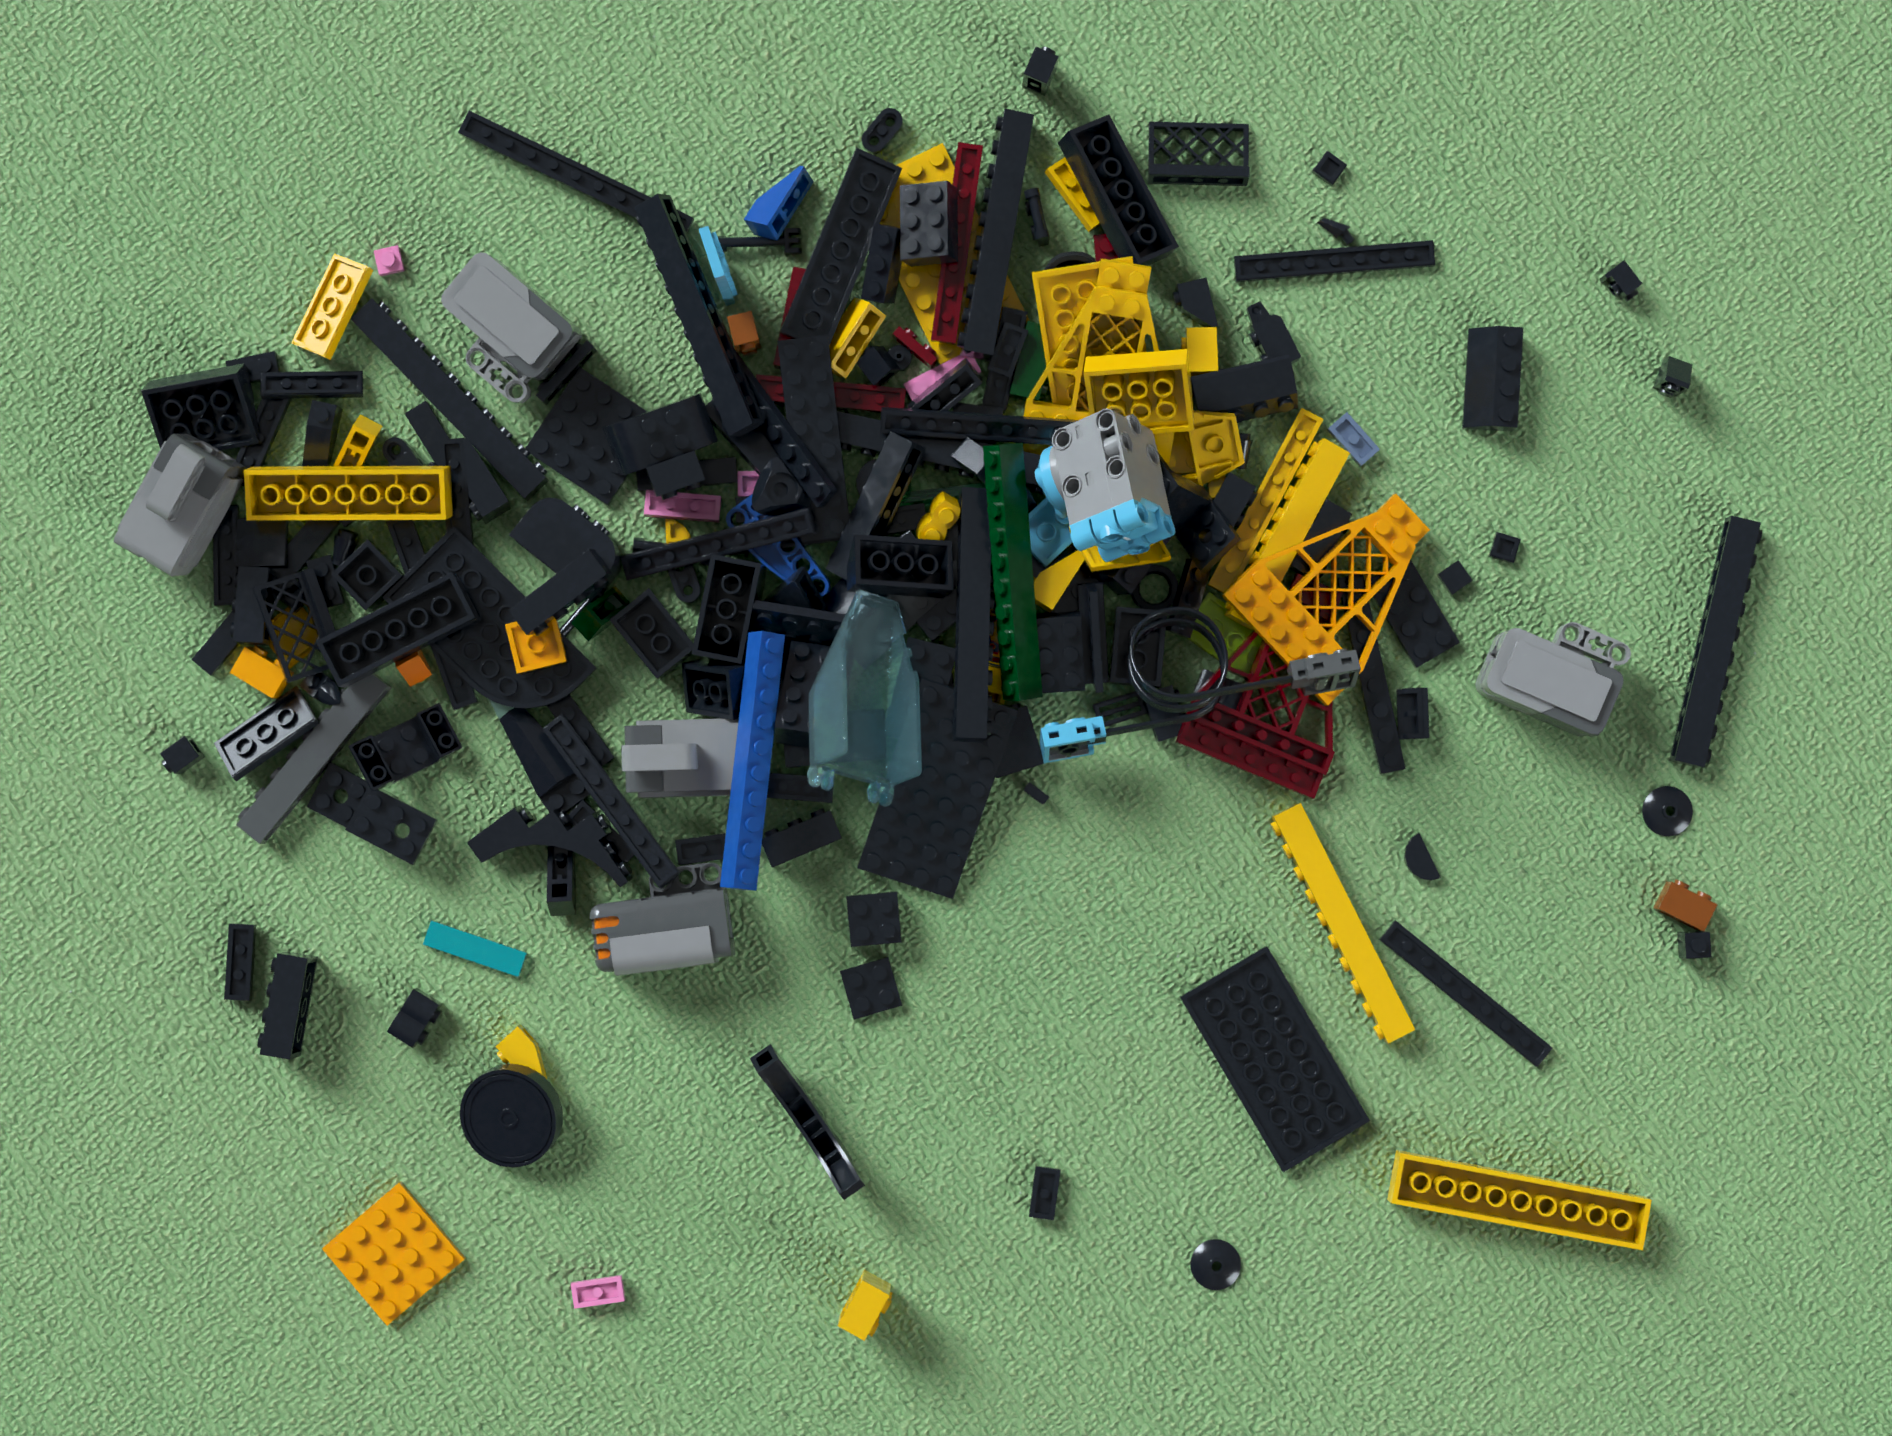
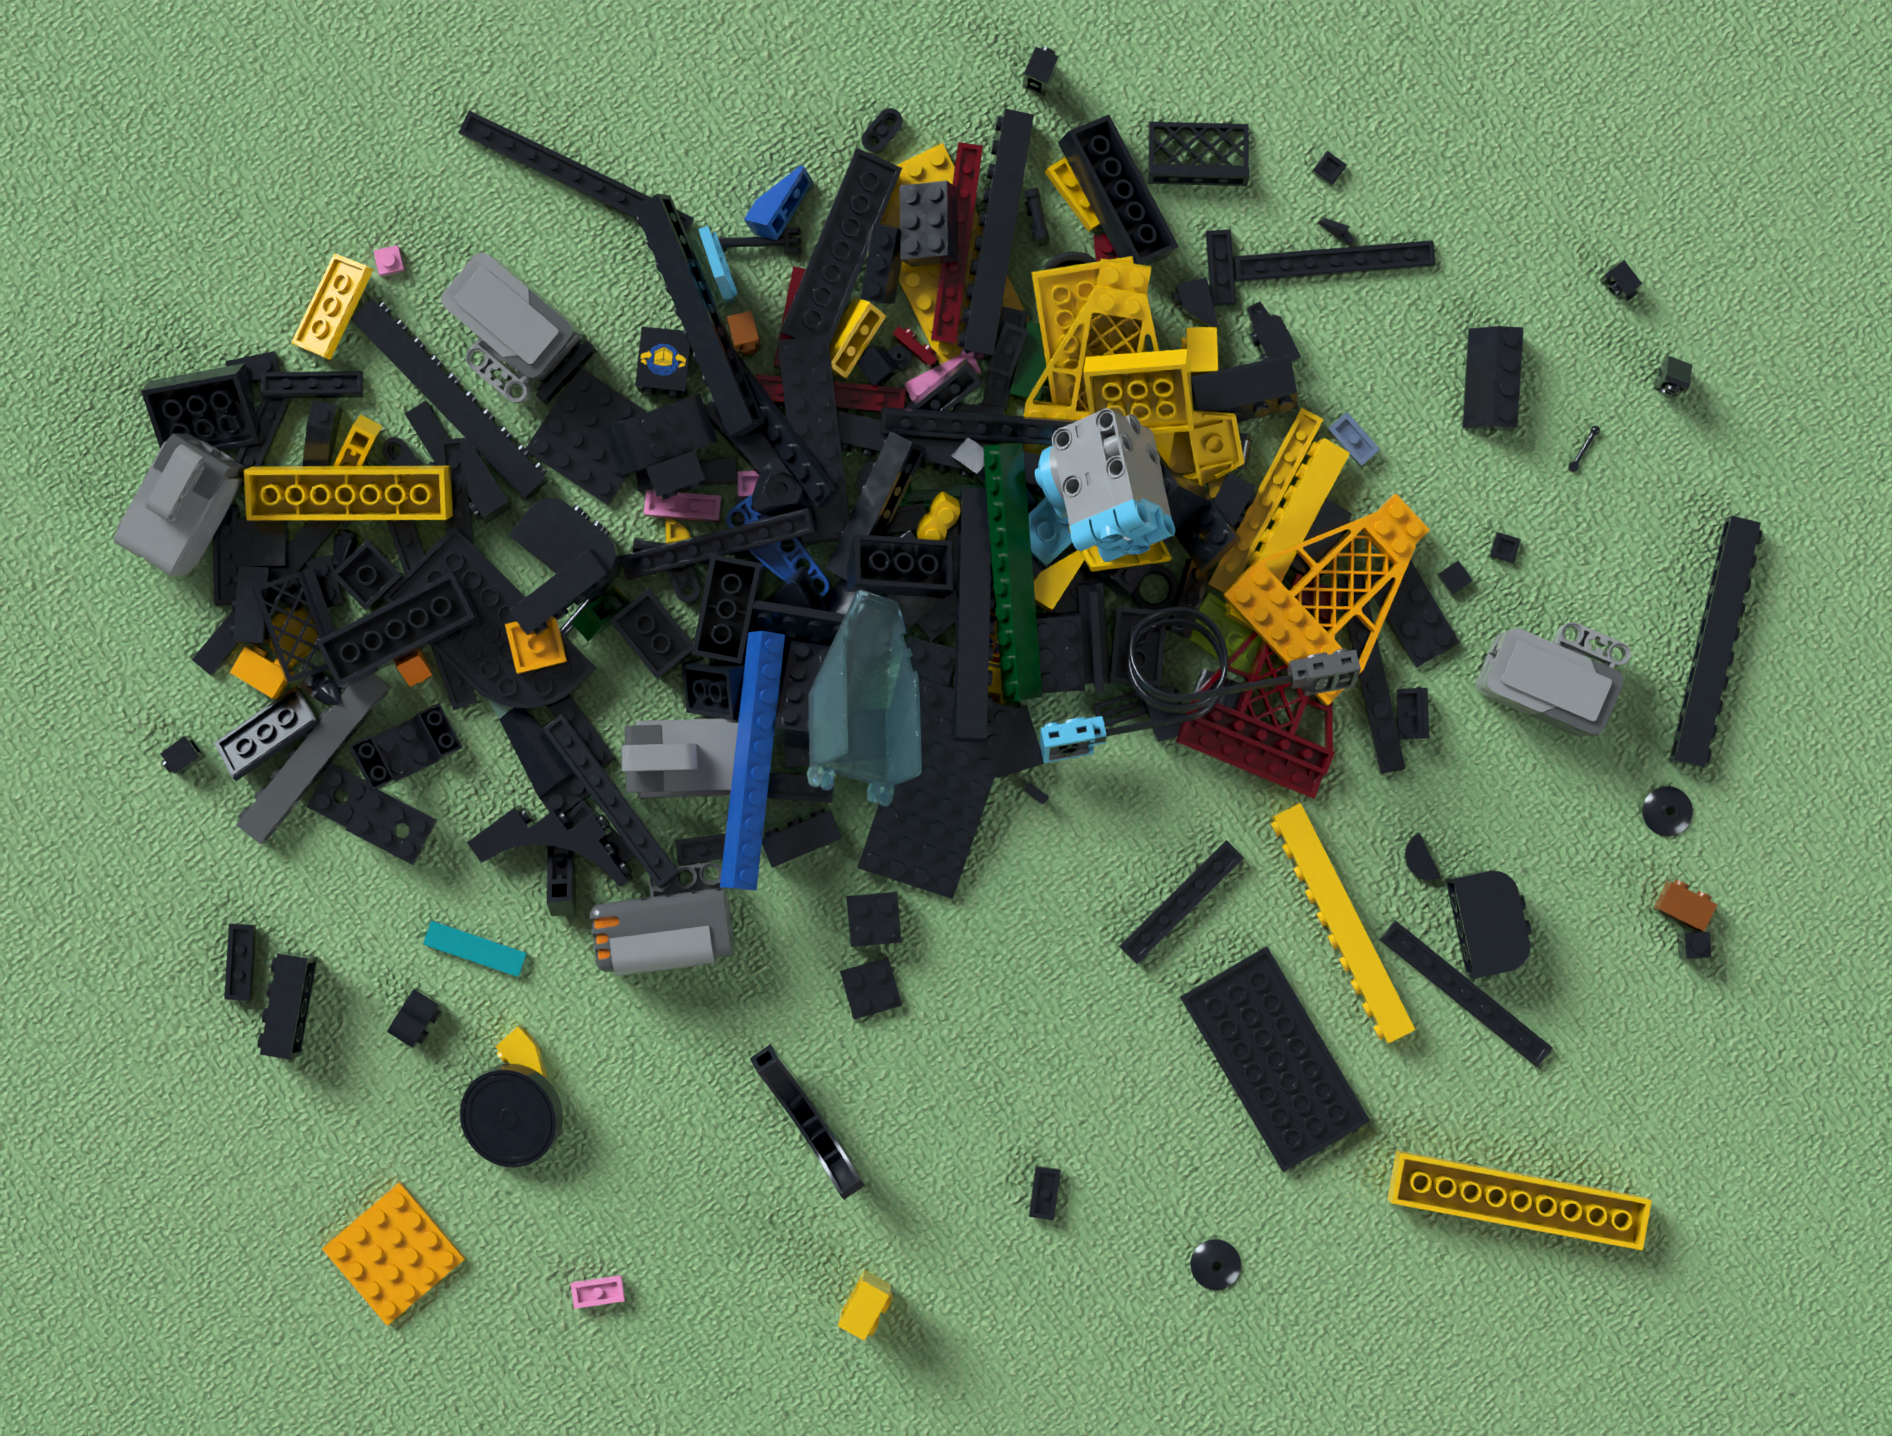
none -> black panel [635,326,691,398]
none -> black plate [1119,840,1244,964]
none -> black tile [1205,229,1236,307]
none -> black brick [1445,870,1532,979]
none -> black hinge [1568,425,1600,472]

